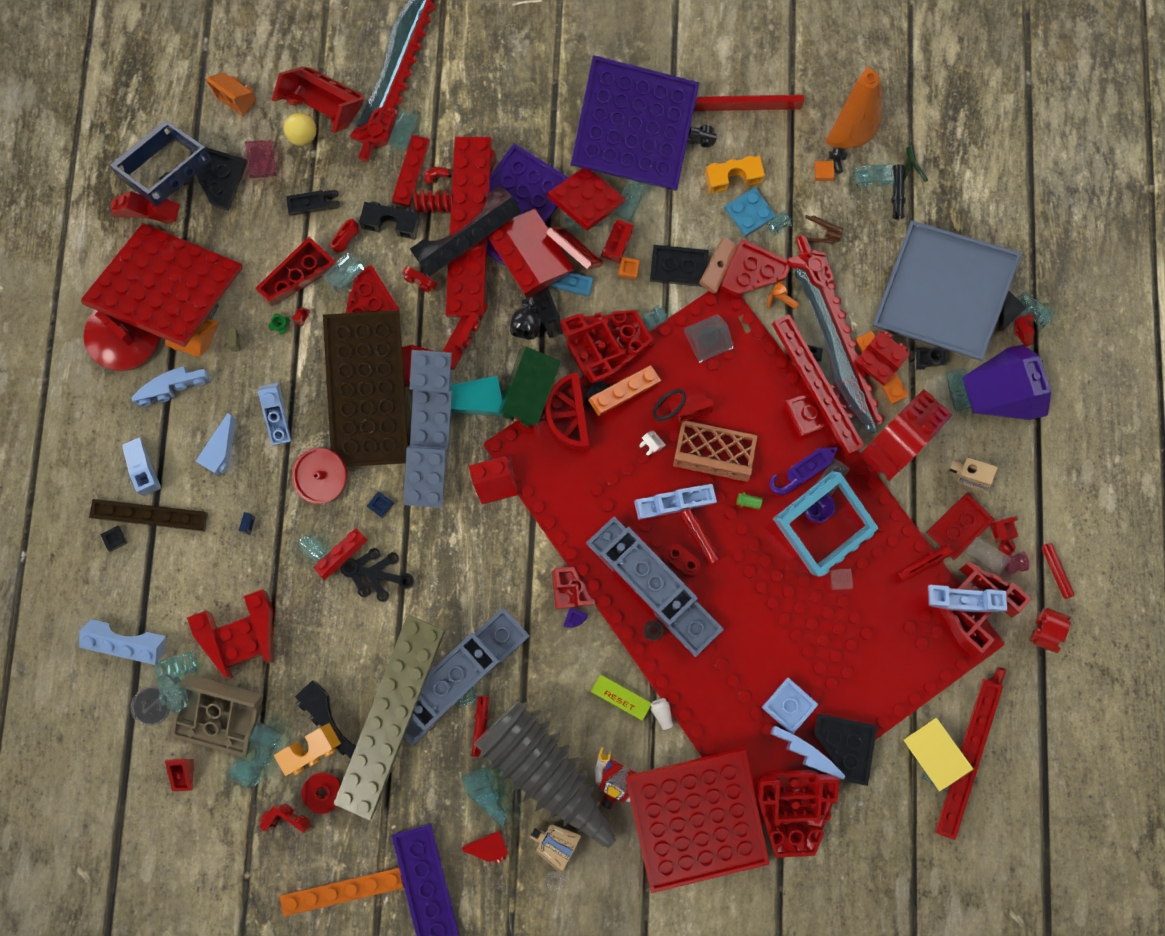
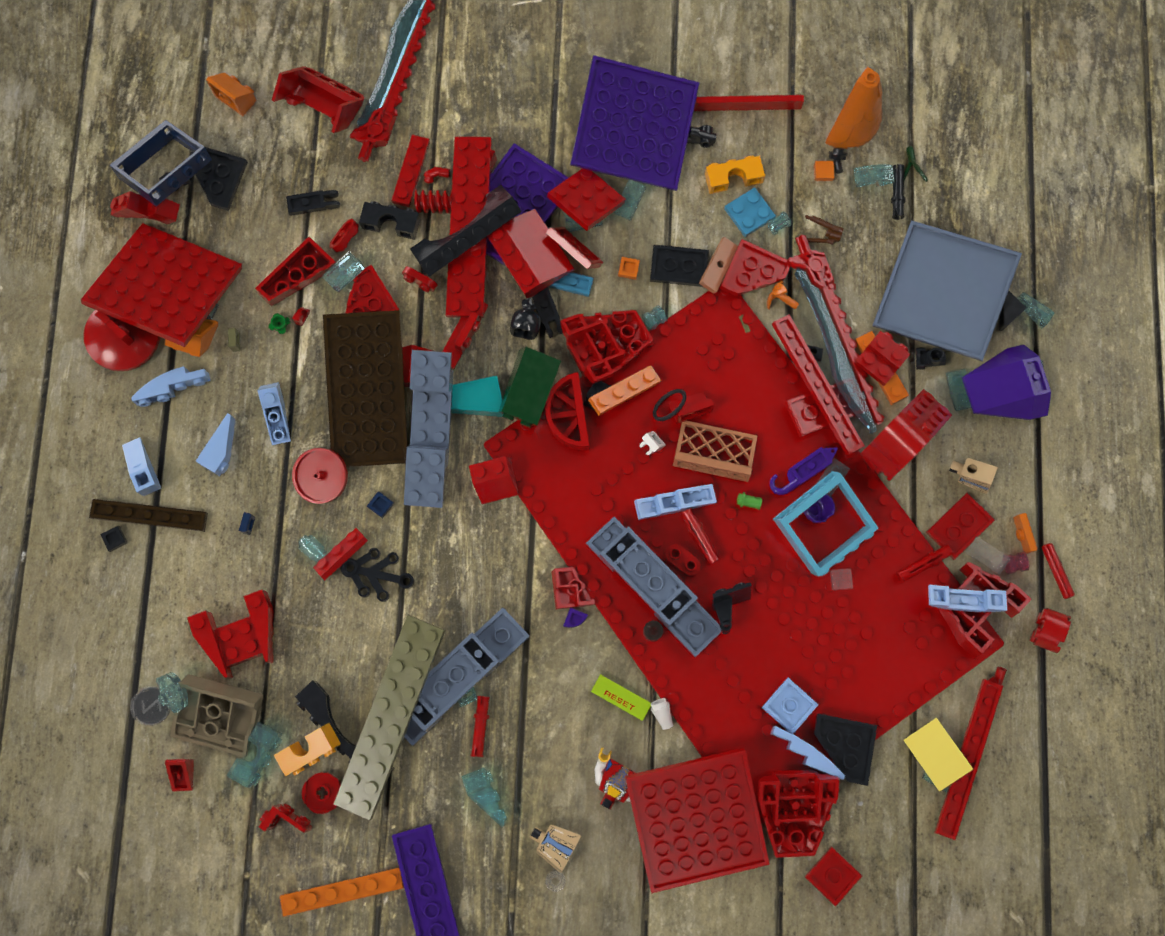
light blue arch [79,619,166,665] -> none
clear light blue slope [154,651,198,684] -> none
clear pink plate [245,139,277,178] -> none
light yellow piece [283,113,317,146] -> none
clear light blue slope [388,110,418,151] -> none
red slope [461,830,509,864] -> none
dark grey cone [475,701,616,848] -> none
red hinge [601,220,634,264] -> none
clear light blue slope [683,314,734,362] -> none
red panel [990,516,1018,543] -> none
red hinge [998,540,1016,556] -> none
red bracket [1014,314,1035,347] -> none
none -> black plate [712,582,752,634]
none -> red plate [804,847,862,907]
none -> orange plate [1013,513,1038,554]

